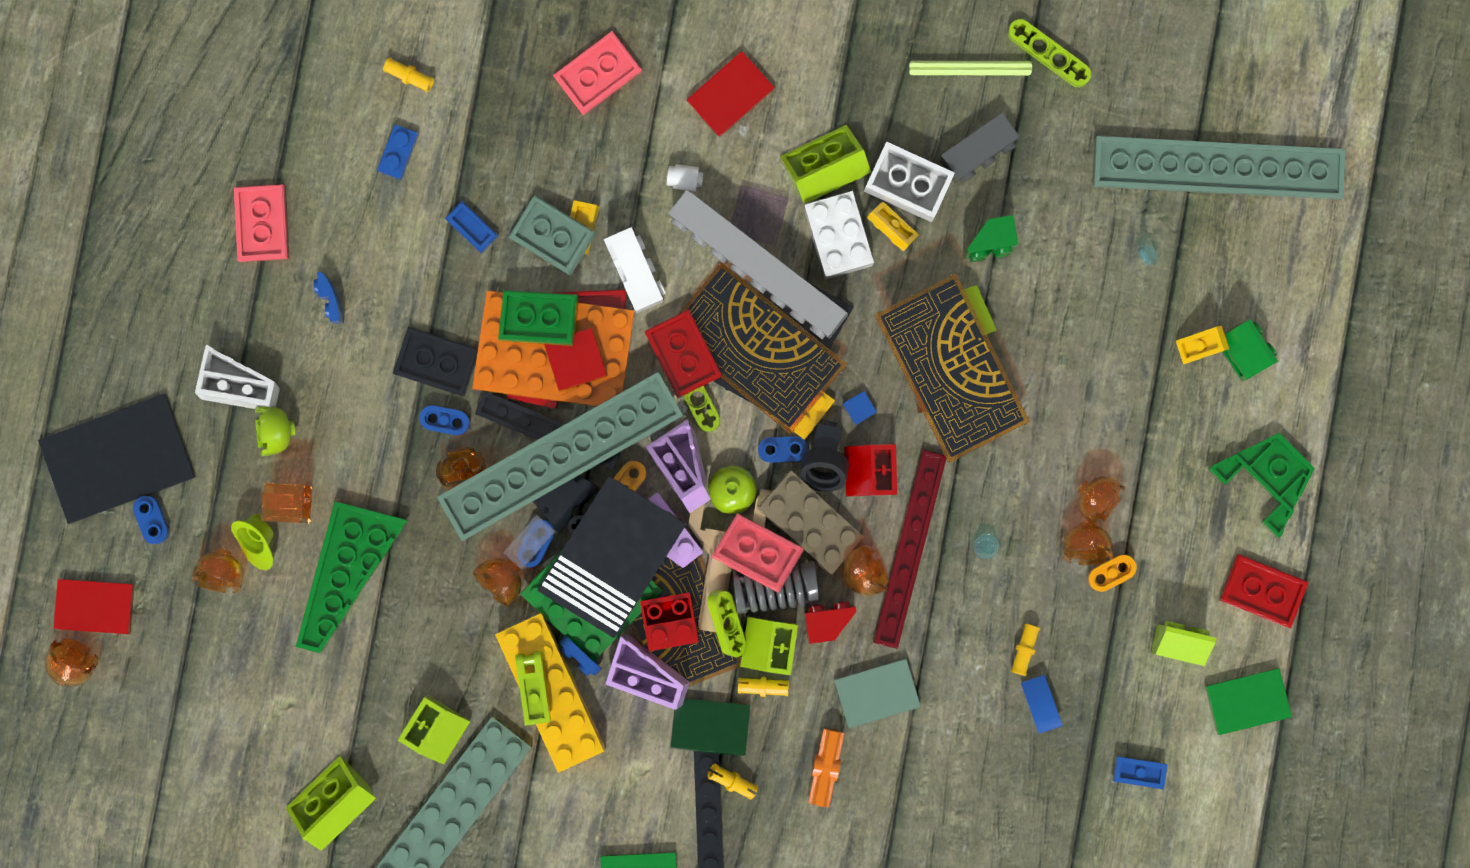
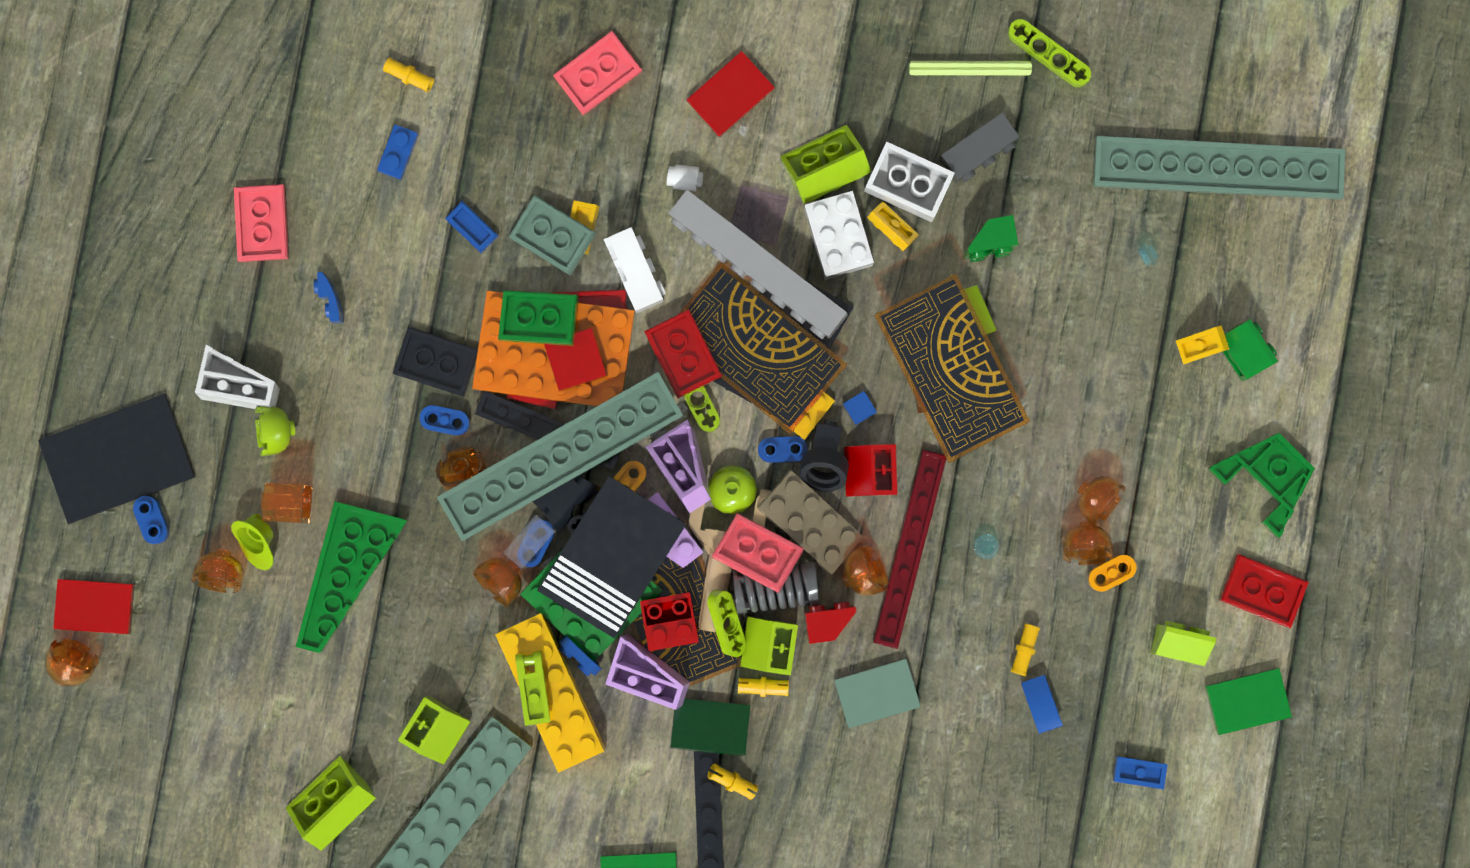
orange piece [808,728,845,807] -> none

